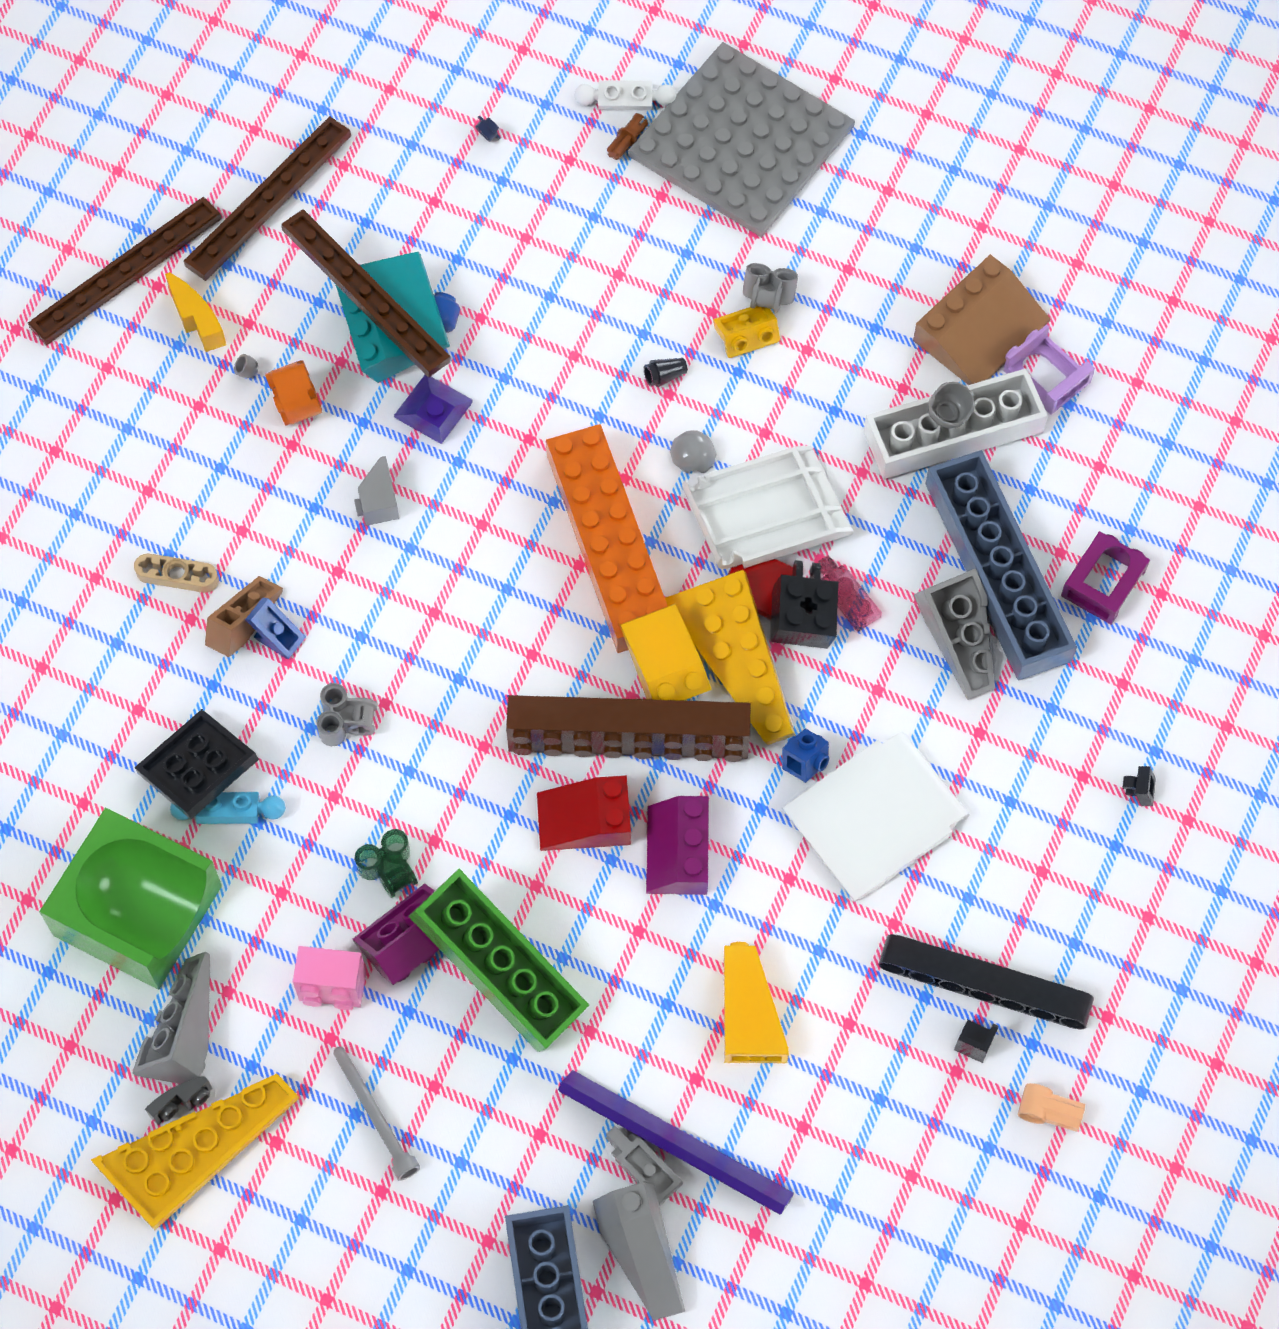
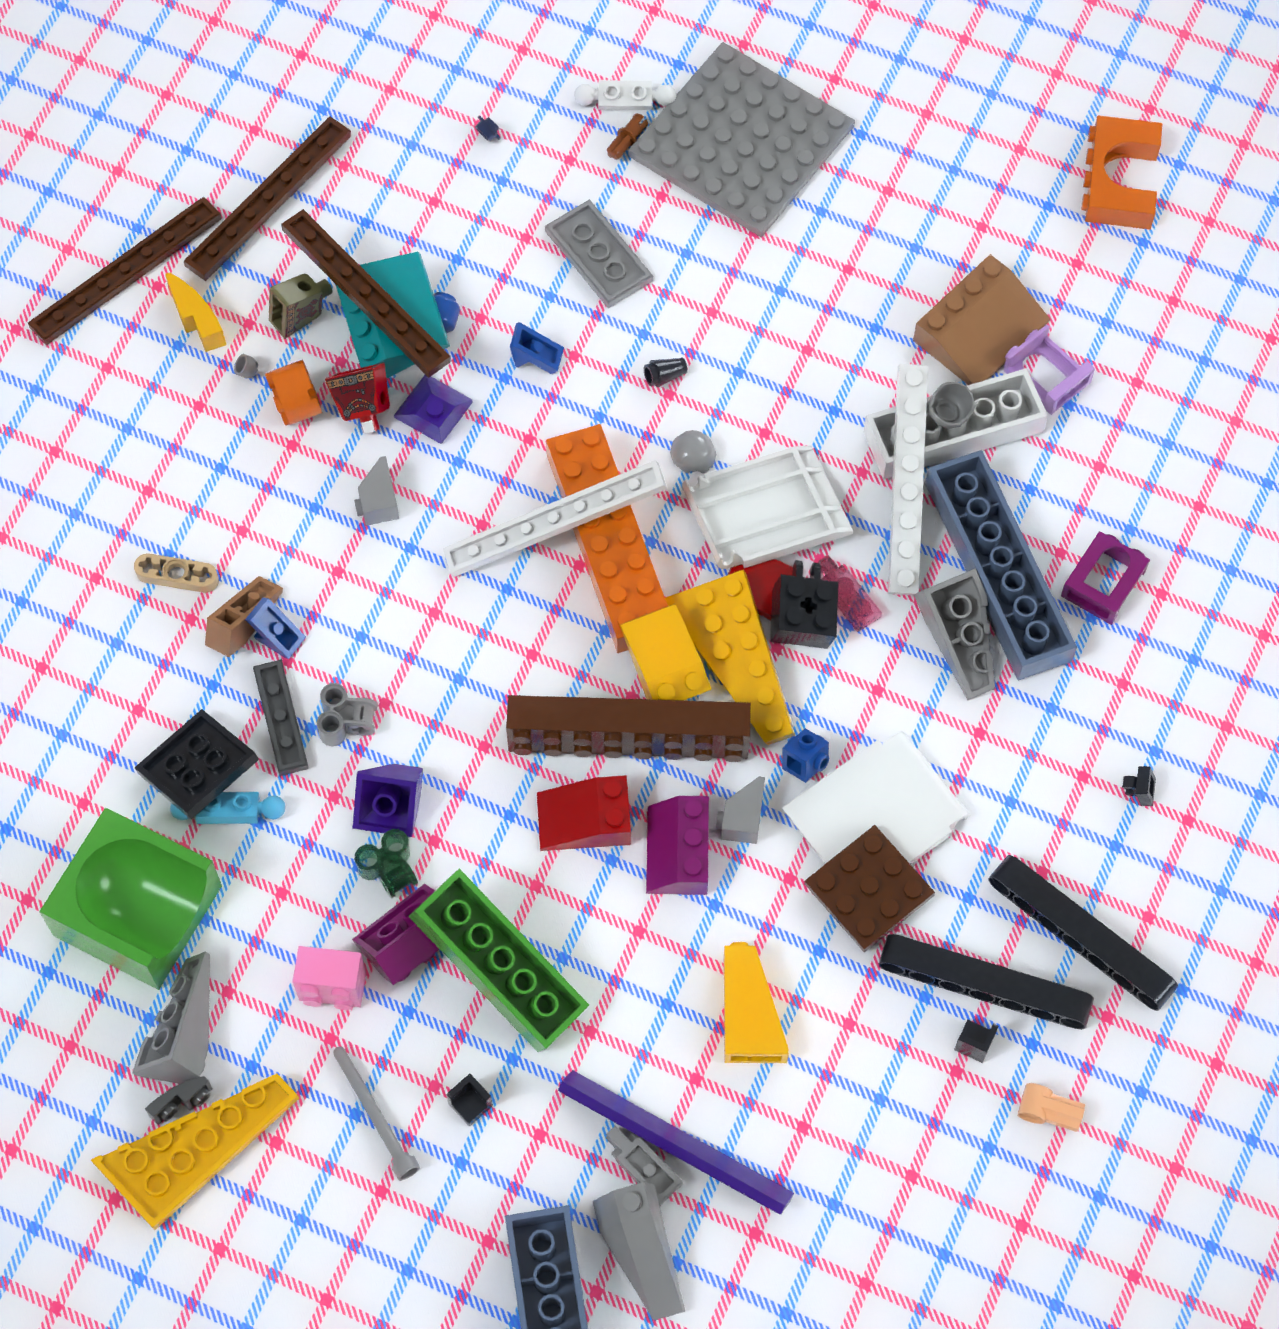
yellow bracket [713,306,780,358] -> none
light grey piece [742,263,798,313] -> none
none -> dark grey tile [253,659,309,776]
none -> olive torso [268,273,333,339]
none -> torso [325,362,390,434]
none -> dark purple slope [352,764,423,837]
none -> white plate [443,460,667,577]
none -> black panel [446,1073,493,1127]
none -> blue slope [510,322,564,374]
none -> light grey tile [545,199,653,308]
none -> light grey slope [716,776,765,844]
none -> reddish brown plate [804,825,935,953]
none -> white plate [888,363,928,596]
none -> black beam [988,855,1178,1011]
none -> orange arch [1081,115,1163,230]

